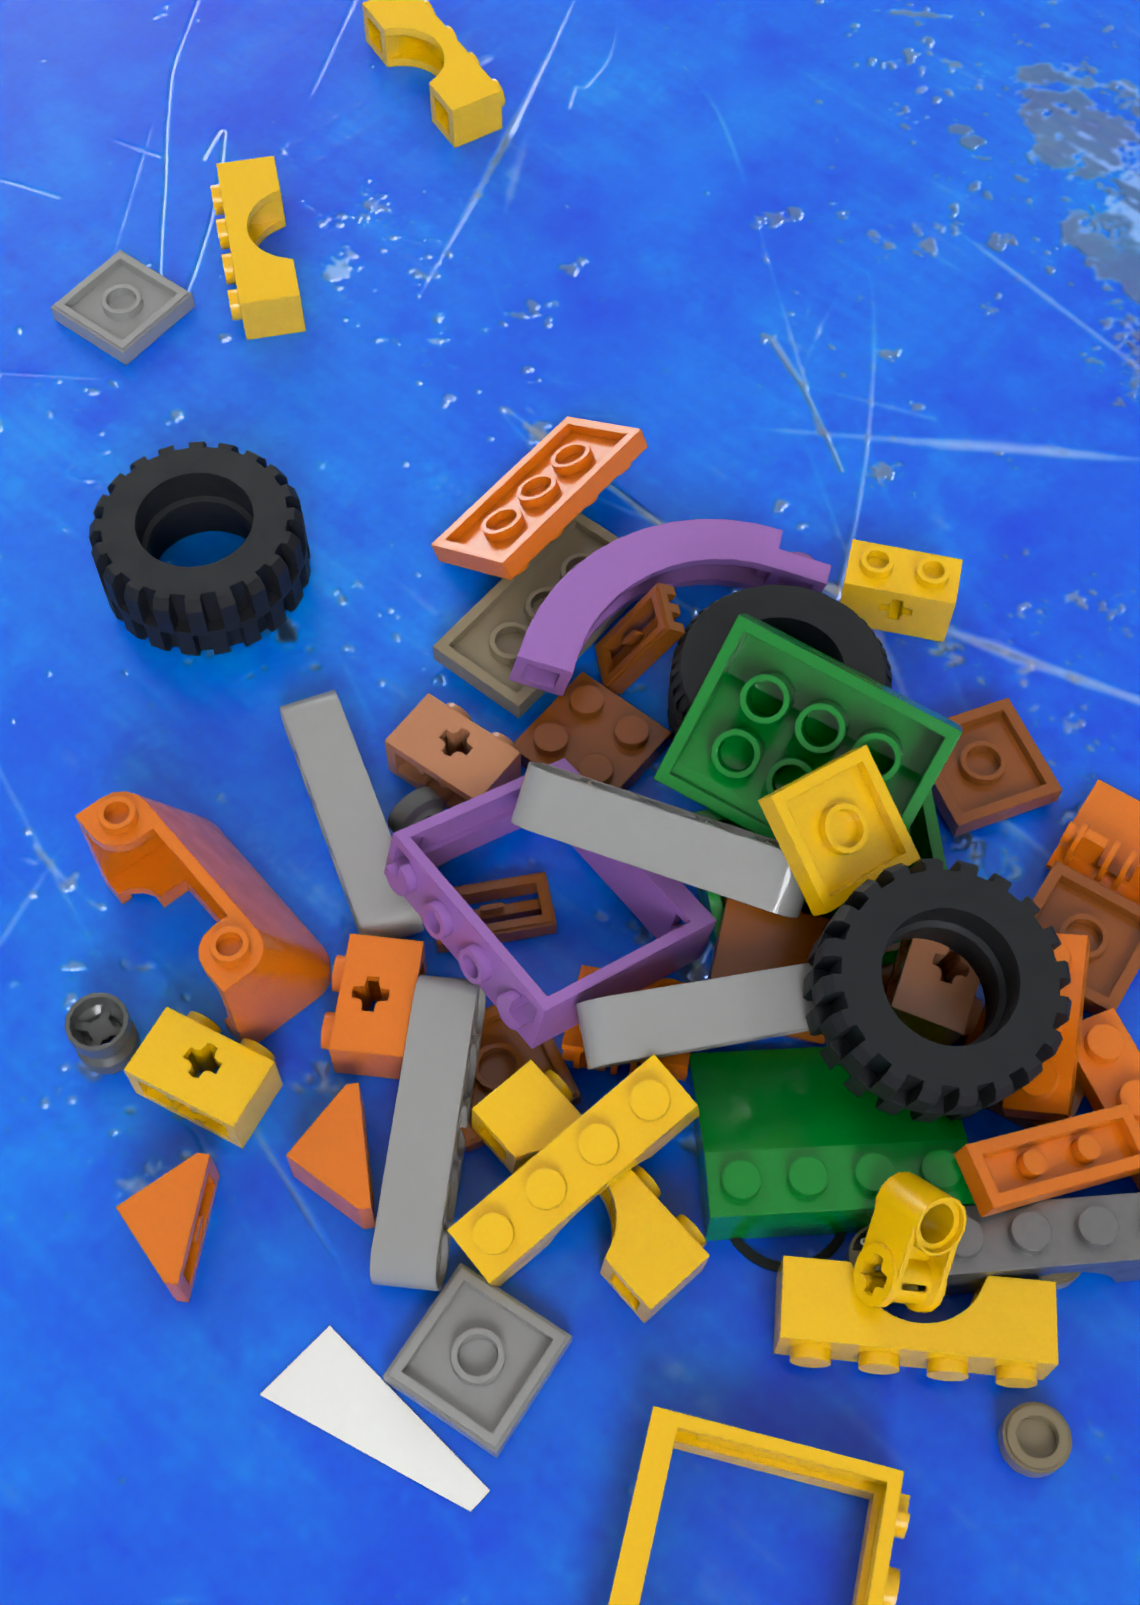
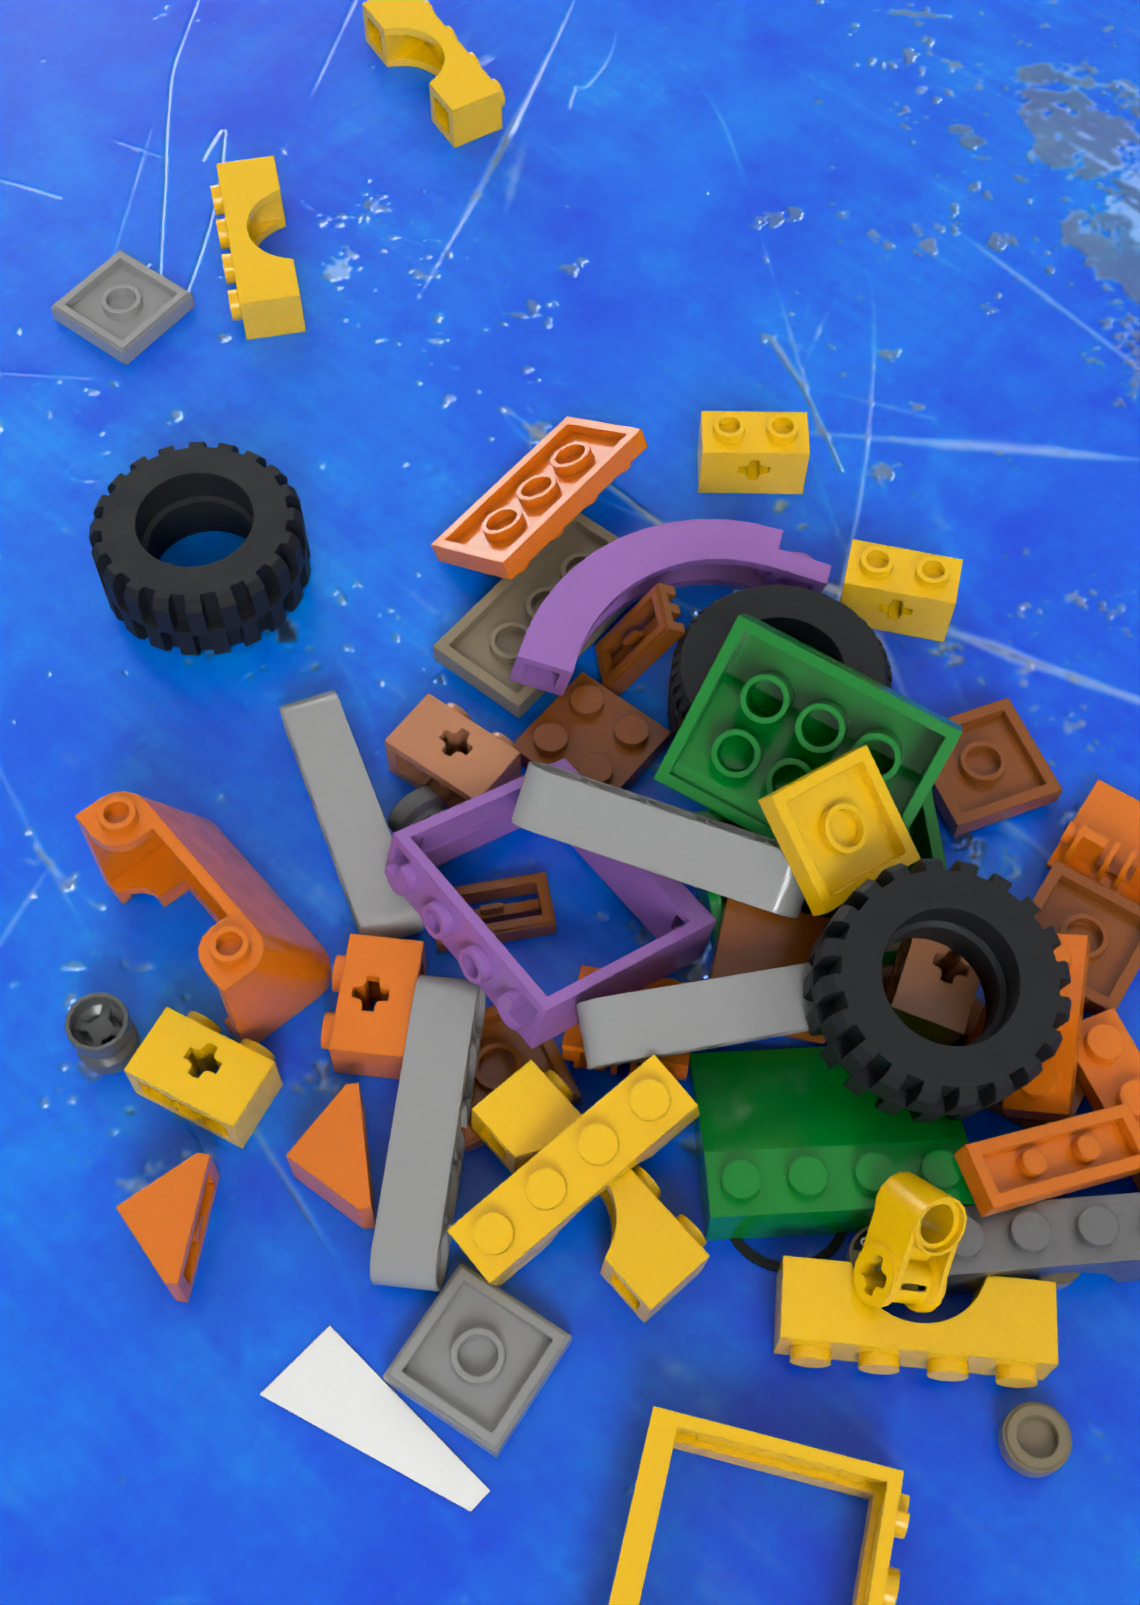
none -> yellow brick [697,411,810,494]

